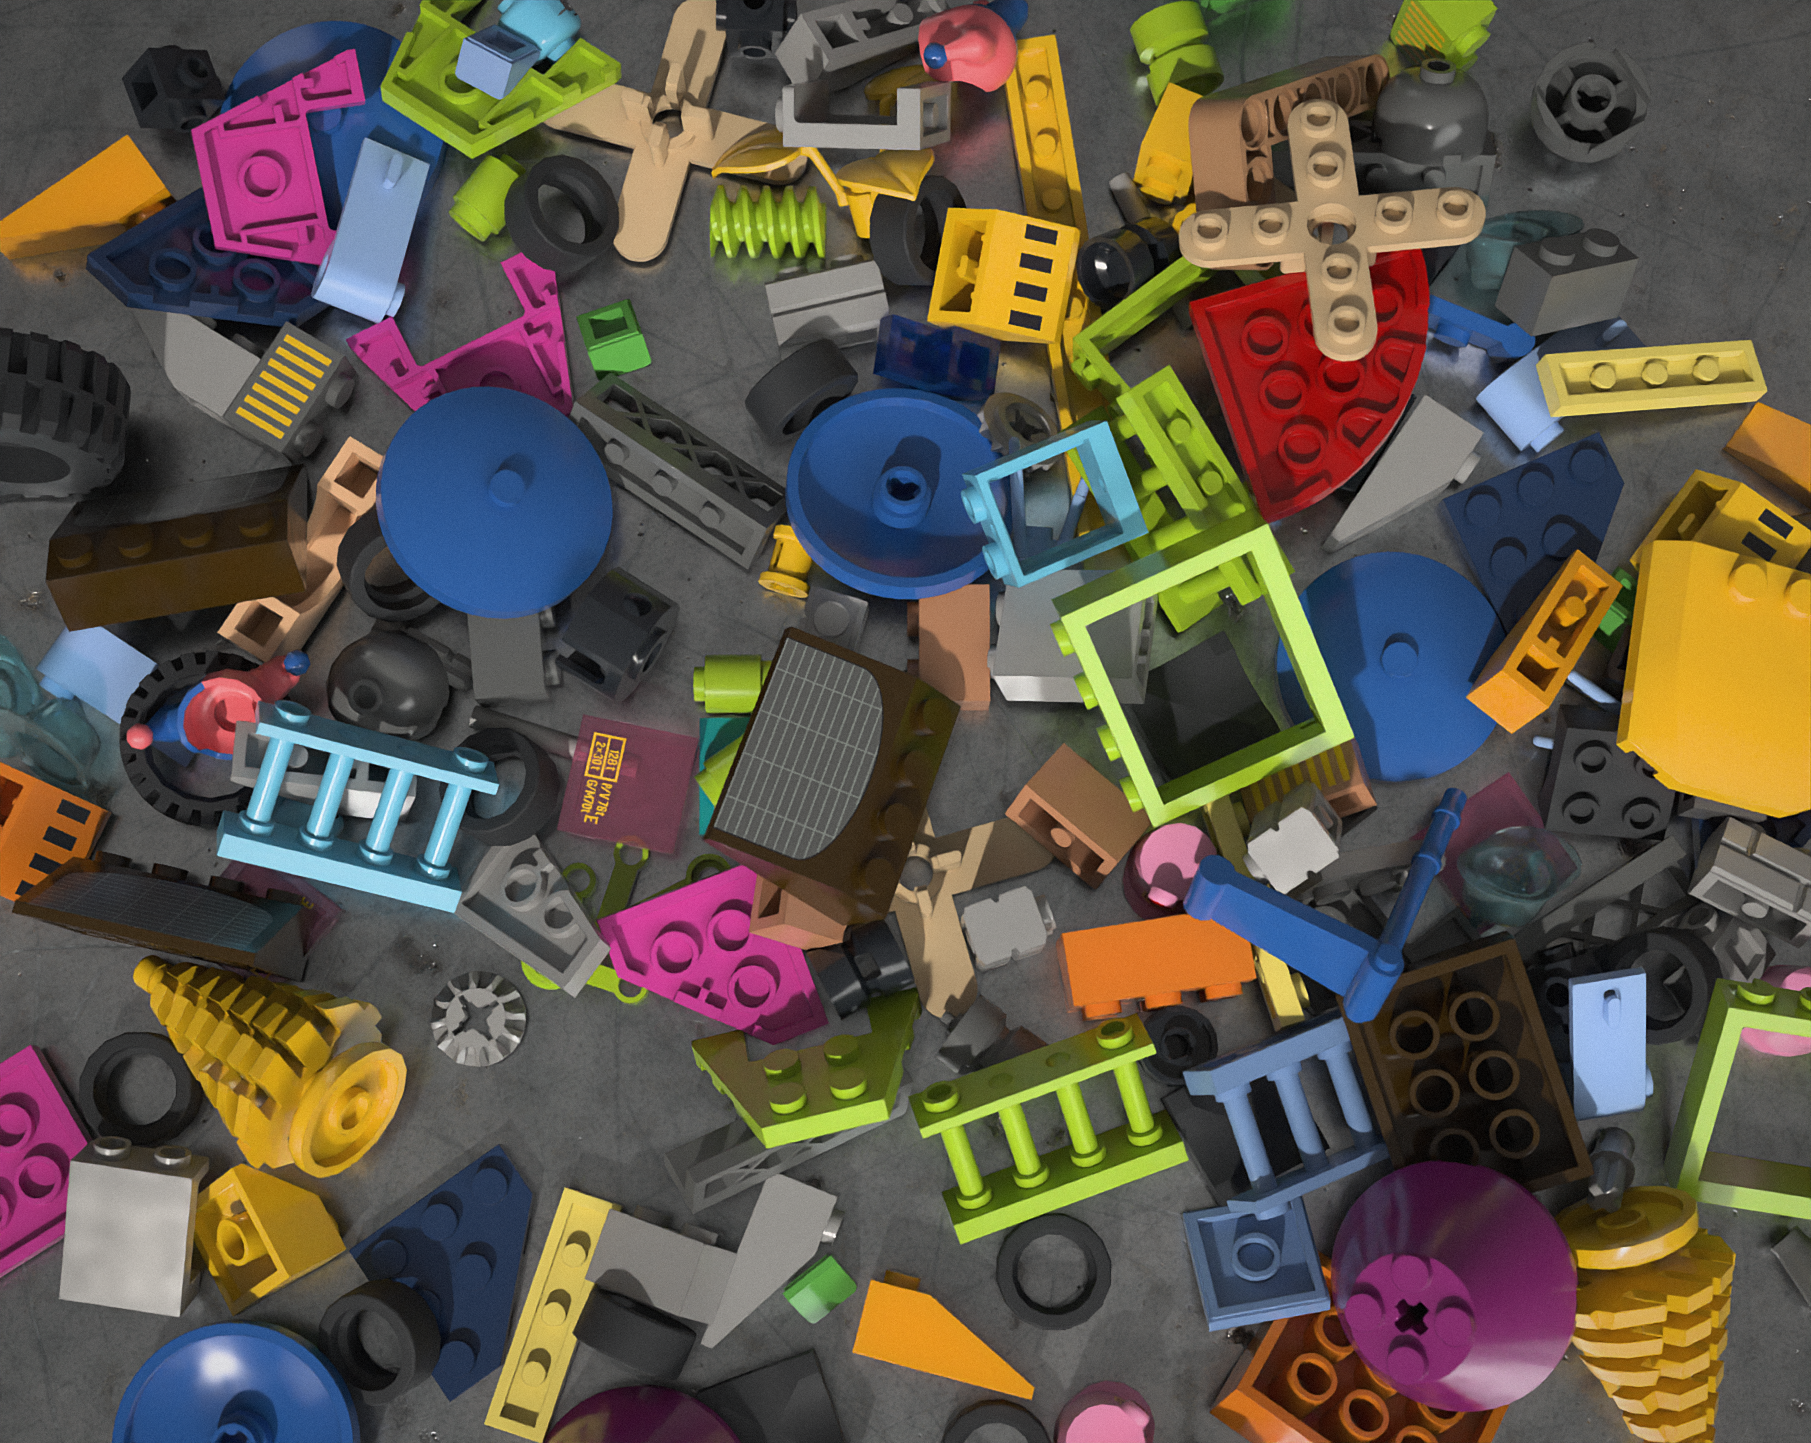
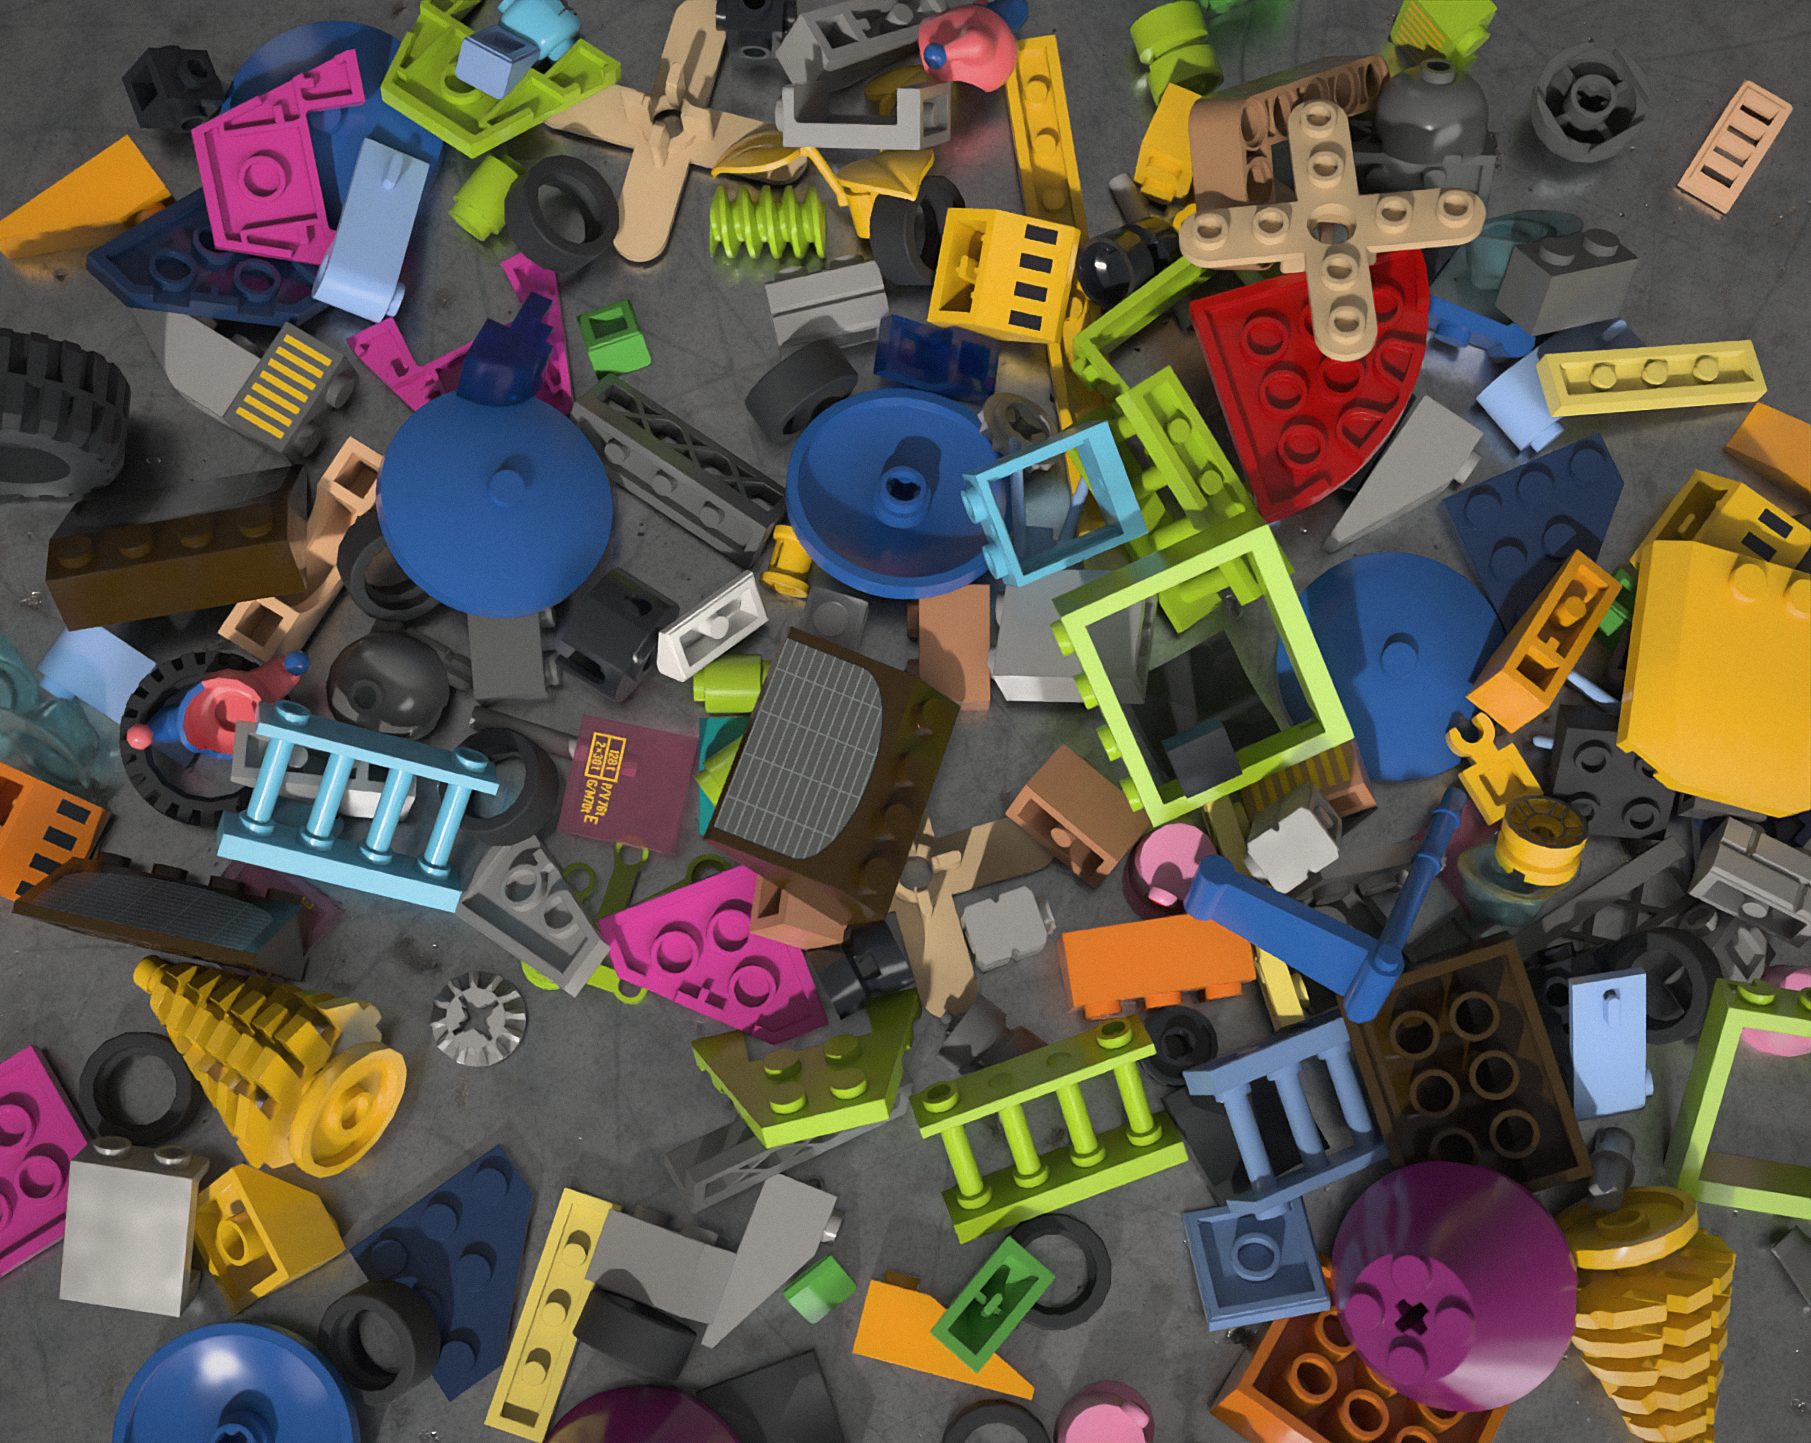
none -> clear blue brick [456,291,555,407]
none -> white slope [657,570,769,682]
none -> bright green slope [928,1236,1056,1374]
none -> black tile [1161,716,1243,799]
none -> yellow plate [1445,712,1544,826]
none -> yellow wheel [1494,795,1589,886]
none -> light nougat slope [1677,80,1793,214]

